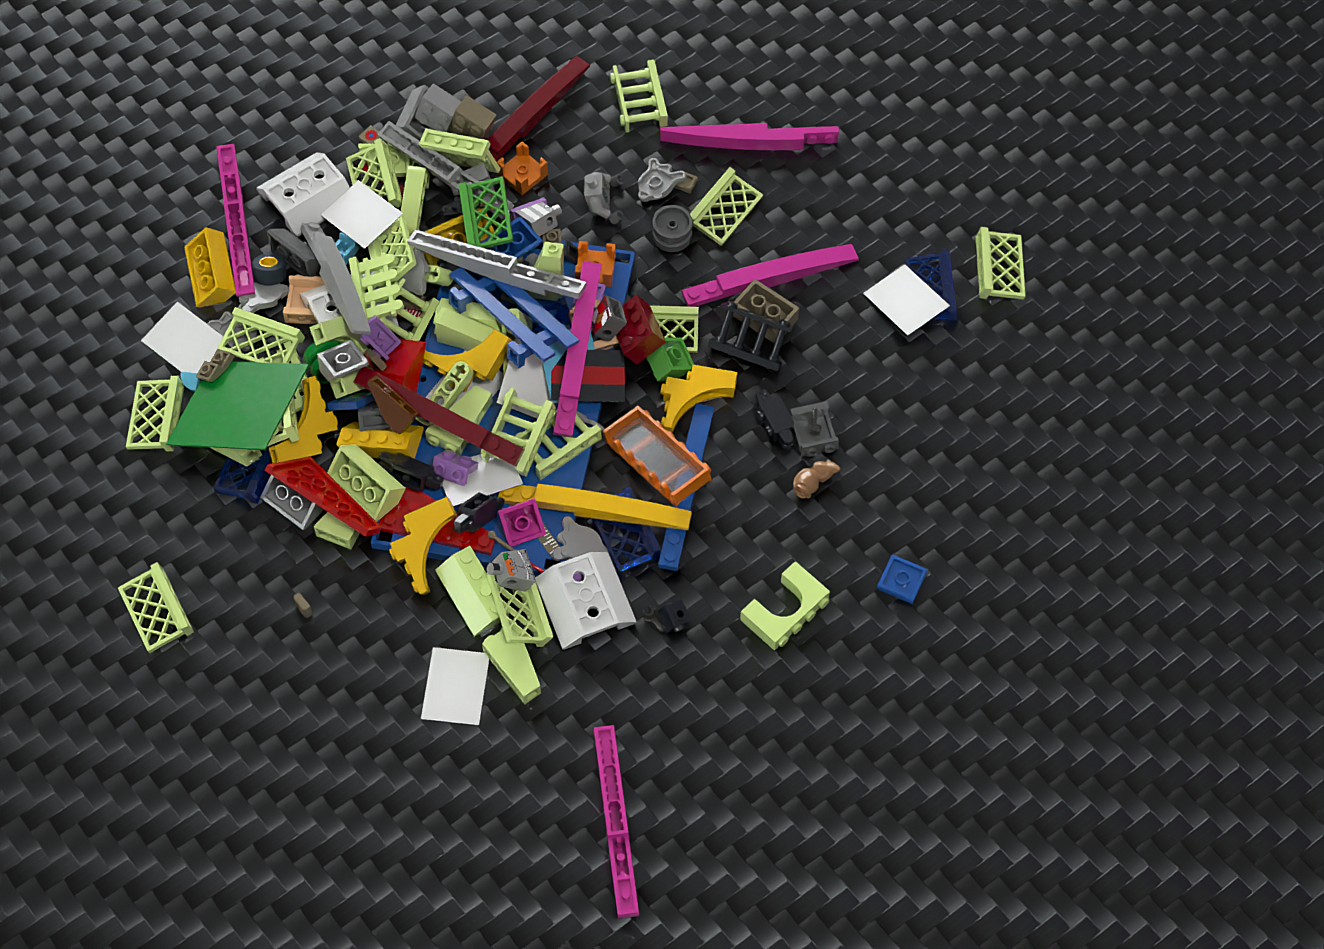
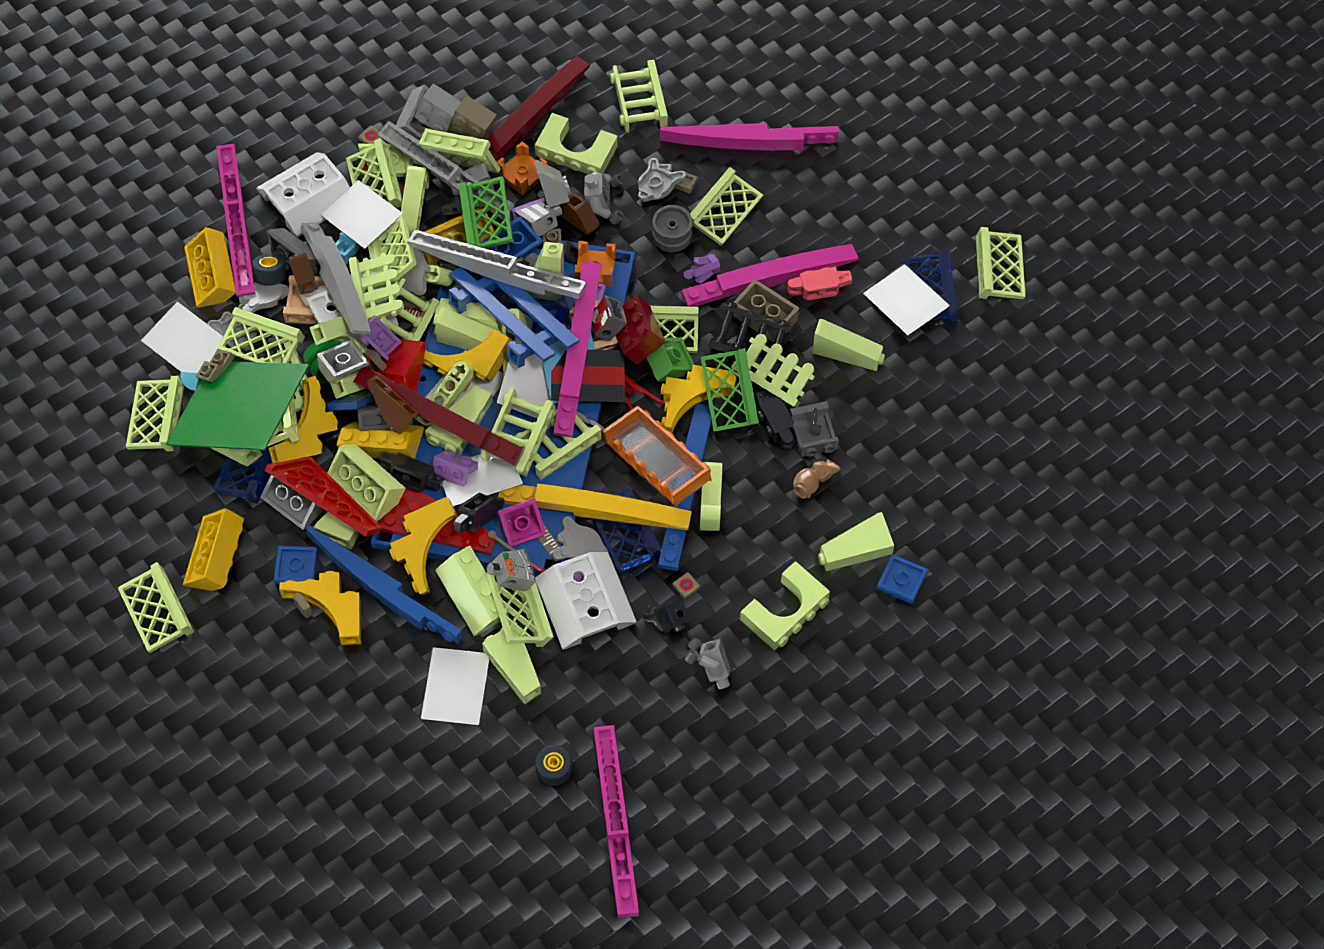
none -> yellow slope [183,508,244,591]
none -> blue tile [274,546,318,584]
none -> yellow arch [280,571,361,645]
none -> reddish brown slope [288,252,318,294]
none -> blue slope [306,525,462,644]
none -> light grey slope [534,160,571,208]
none -> yellowish green arch [535,113,618,175]
none -> black wheel [535,745,572,786]
none -> reddish brown slope [547,192,600,235]
none -> red plant [625,375,663,411]
none -> dark tan tile [673,572,700,600]
none -> medium lavender rock [683,254,720,284]
none -> light grey torso [685,638,730,689]
none -> yellowish green beam [700,462,722,531]
none -> bright green fence [701,349,759,432]
none -> yellowish green fence [731,334,815,408]
none -> coral hinge [787,267,852,301]
none -> yellowish green slope [812,319,885,371]
none -> yellowish green slope [818,512,894,571]

